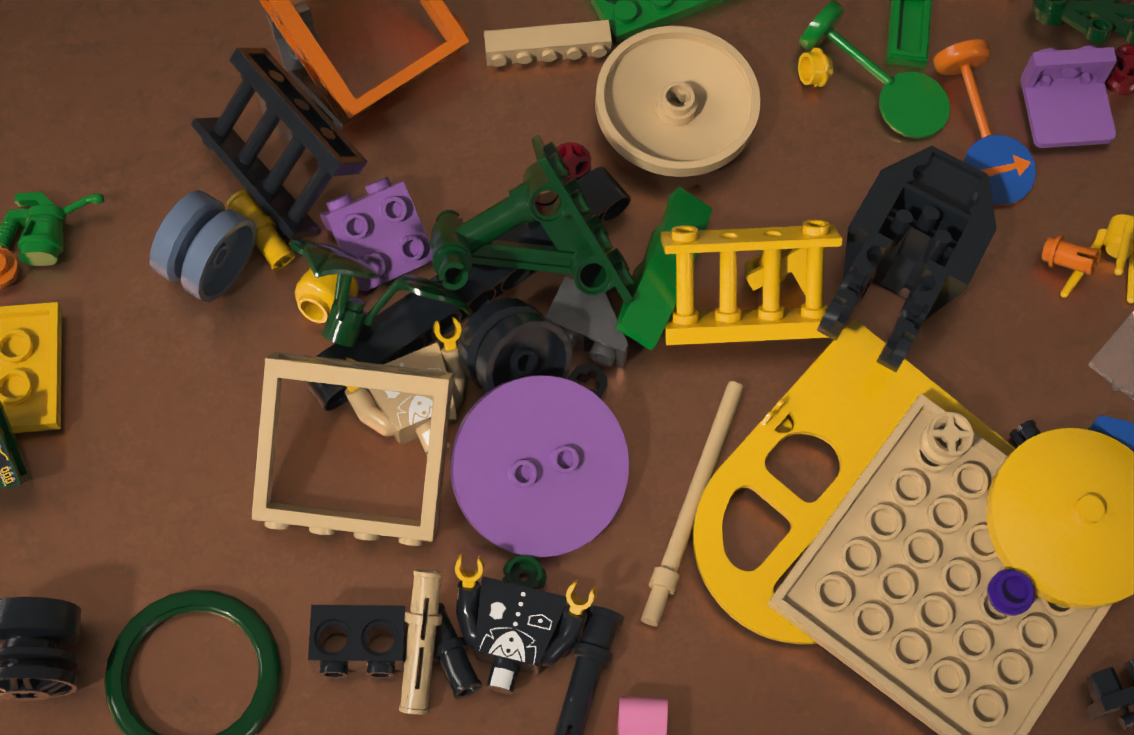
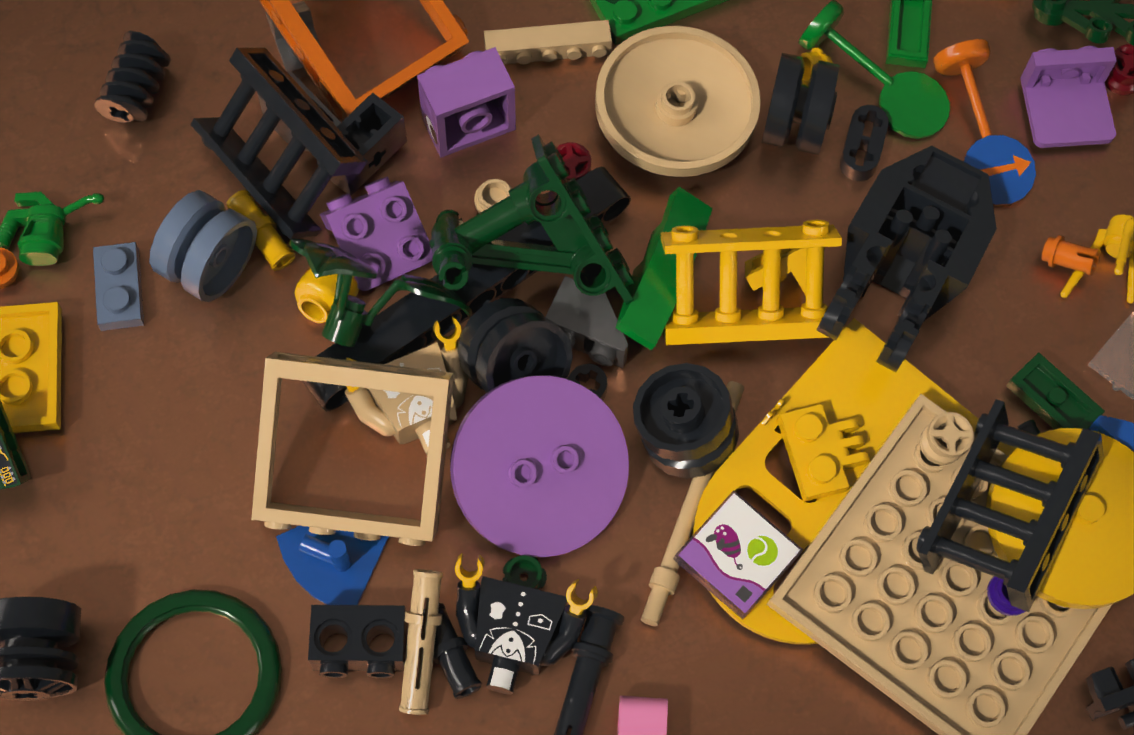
none -> sand blue plate [93,242,144,331]
none -> black piece [94,30,171,123]
none -> blue shield [276,526,389,605]
none -> black brick [330,93,407,196]
none -> medium lavender brick [417,47,516,158]
none -> tan plate [474,179,513,213]
none -> black wheel [633,363,739,479]
none -> tile [673,490,803,620]
none -> black wheel [762,53,839,155]
none -> yellow hinge [777,404,870,502]
none -> black beam [840,105,888,181]
none -> black fence [916,399,1104,612]
none -> dark green plate [1006,352,1105,429]

